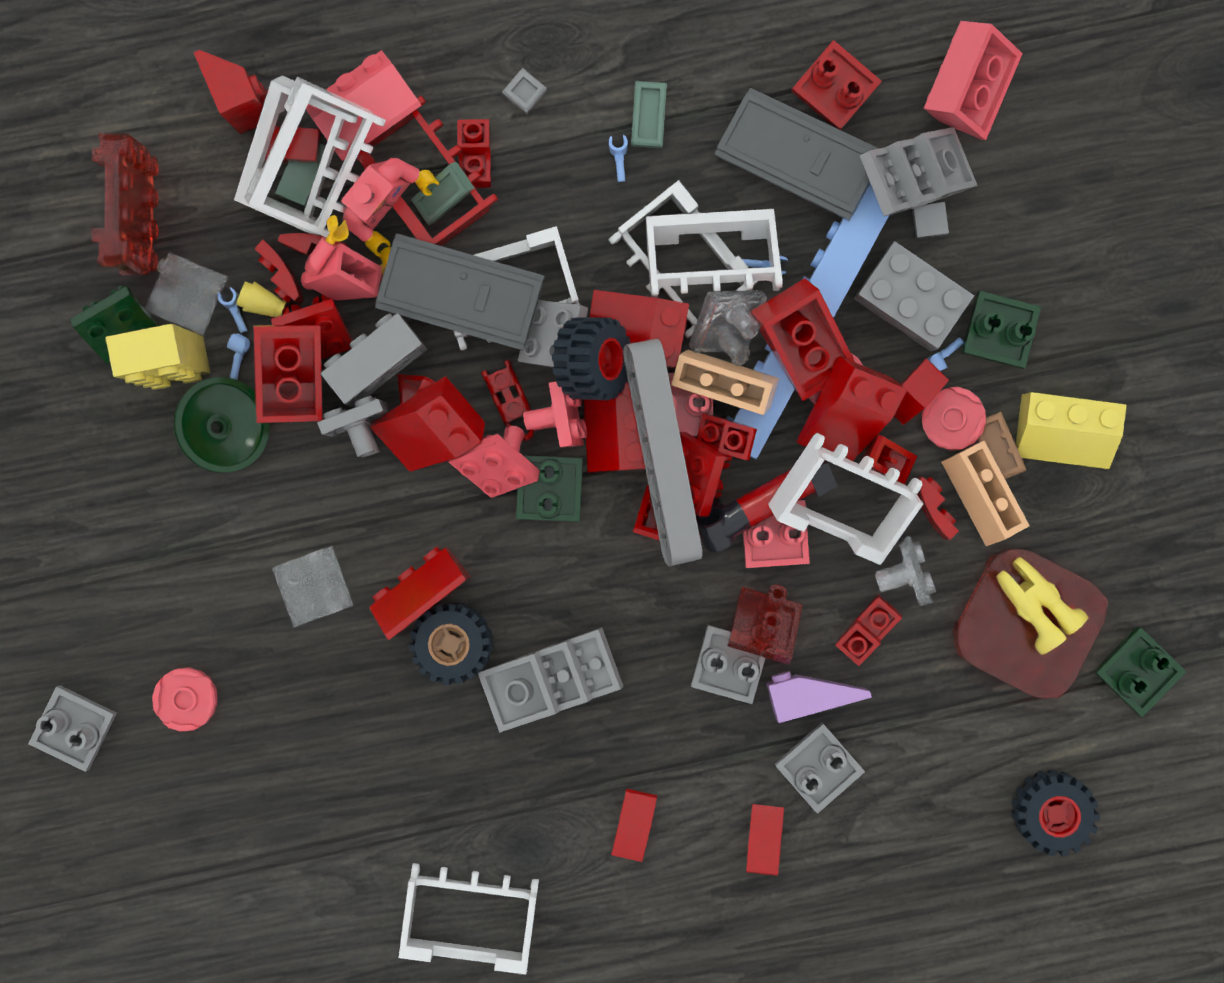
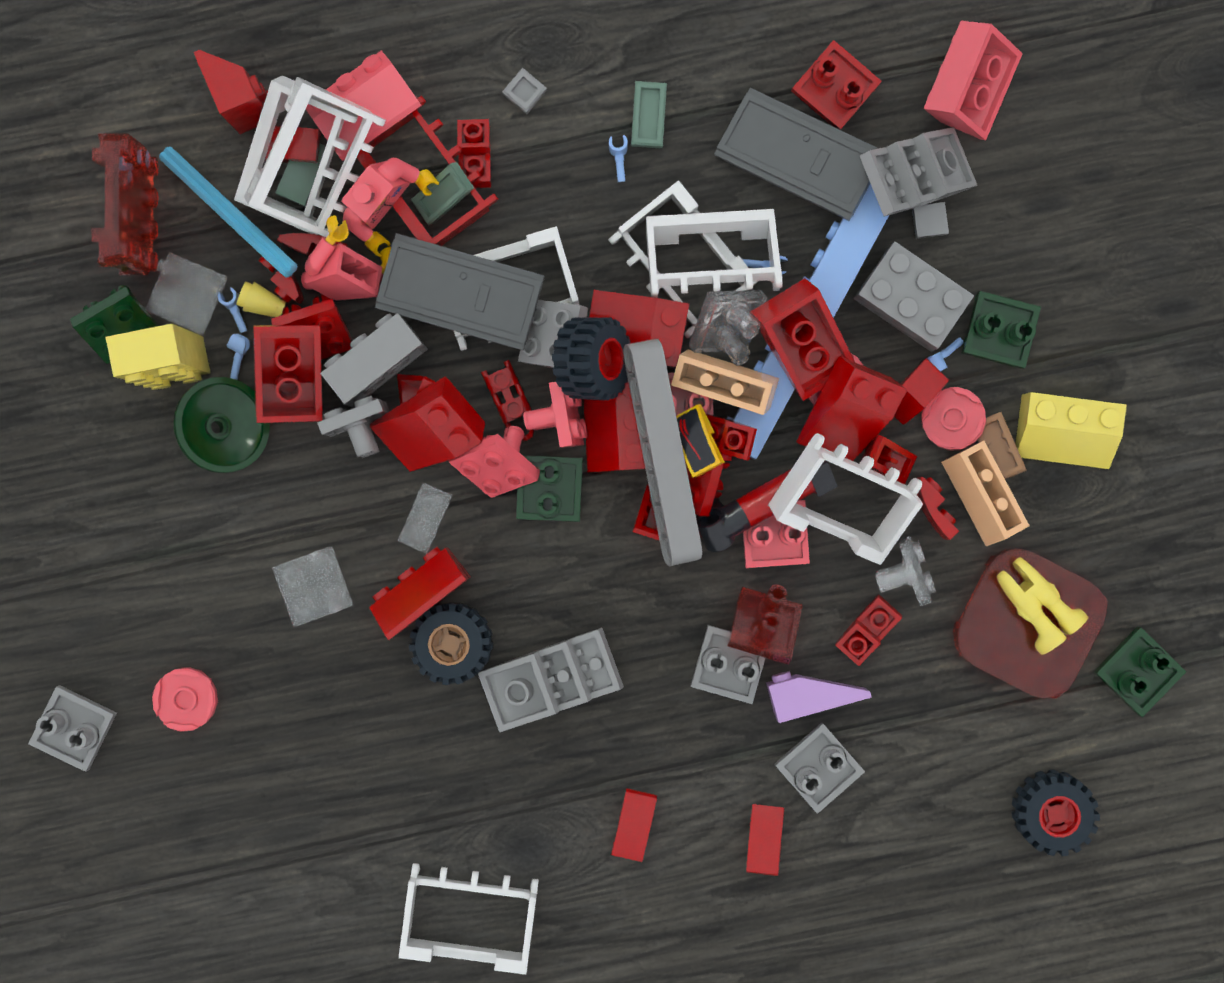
none -> medium azure axle [159,147,298,278]
none -> clear plate [398,483,453,554]
none -> slope [676,404,725,477]

